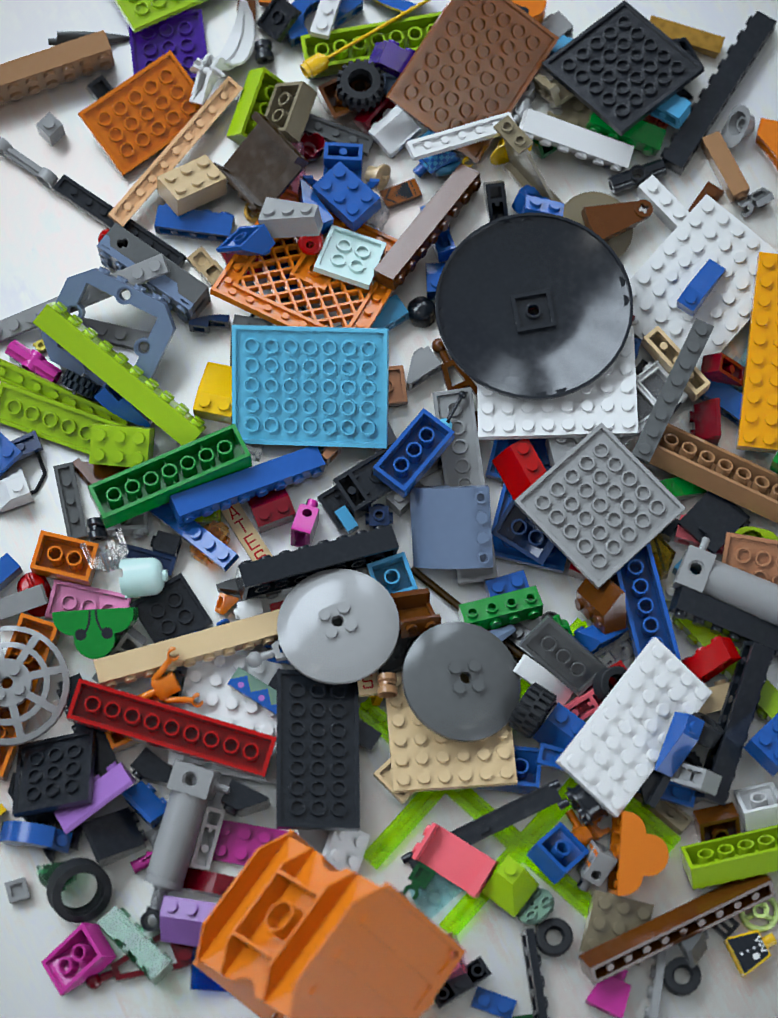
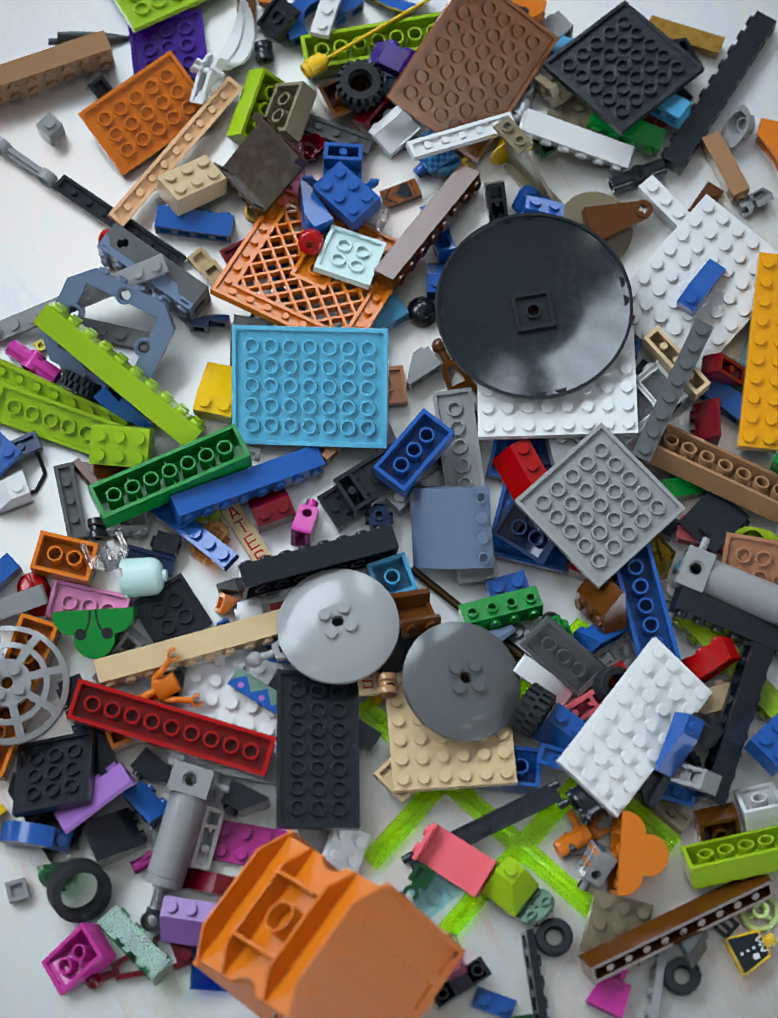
blue slope [216,224,276,256] -> none
light grey wedge [258,197,323,238] -> none
dark azure piece [335,505,359,535] -> none
tan piece [365,164,391,191] -> none
black hinge [440,391,466,429] -> none
blue slope [526,822,590,885] -> none

